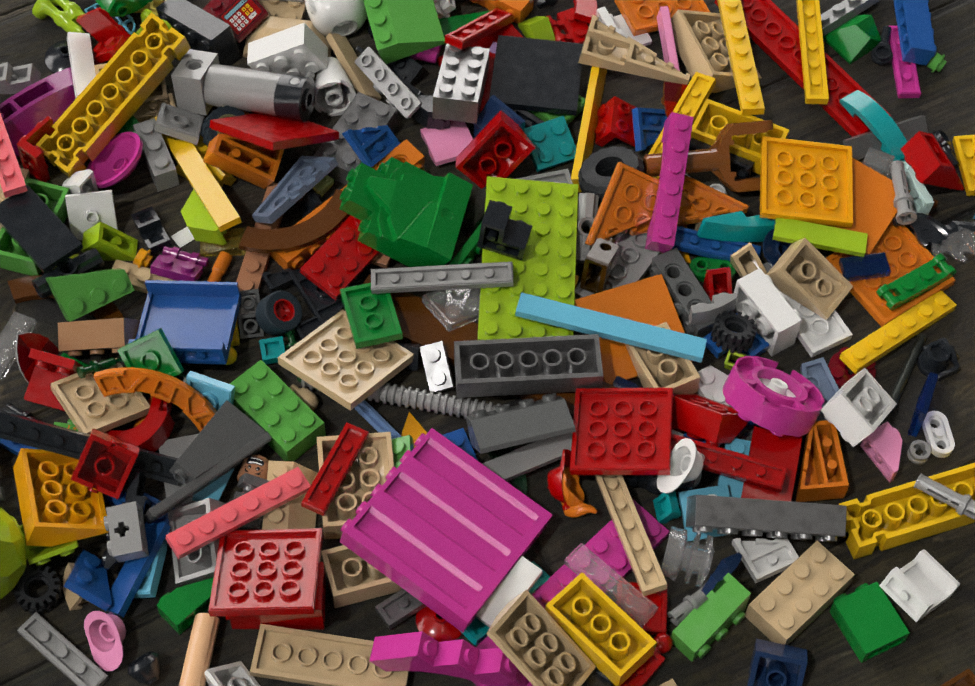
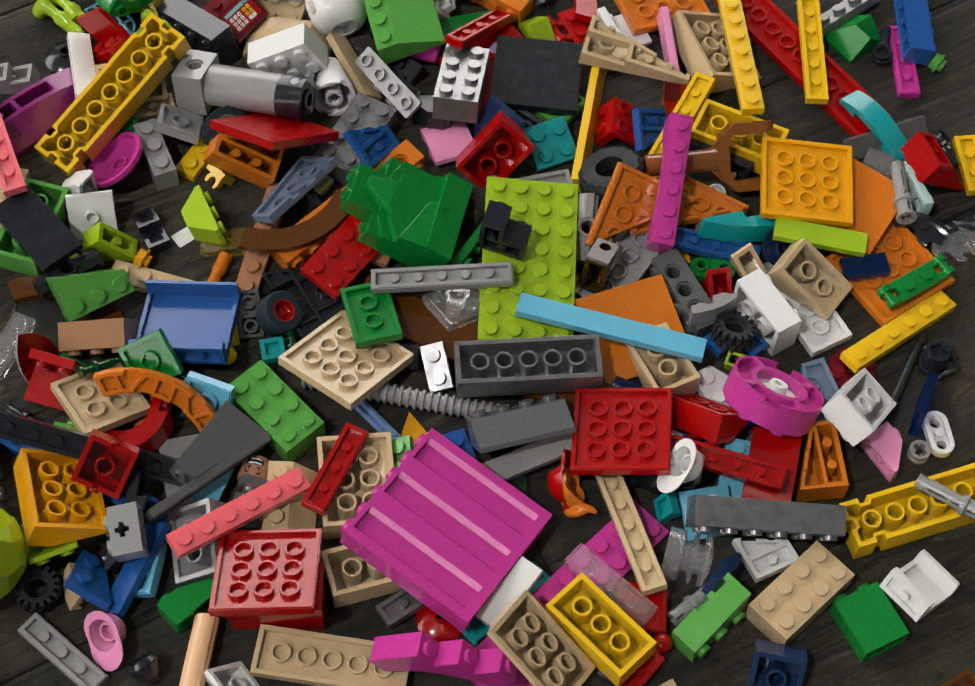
red bracket [16,116,55,182] -> none
magenta plate [150,246,209,281] -> none
yellow tile [151,116,242,232] -> none
tan cylinder [289,384,319,411] -> none

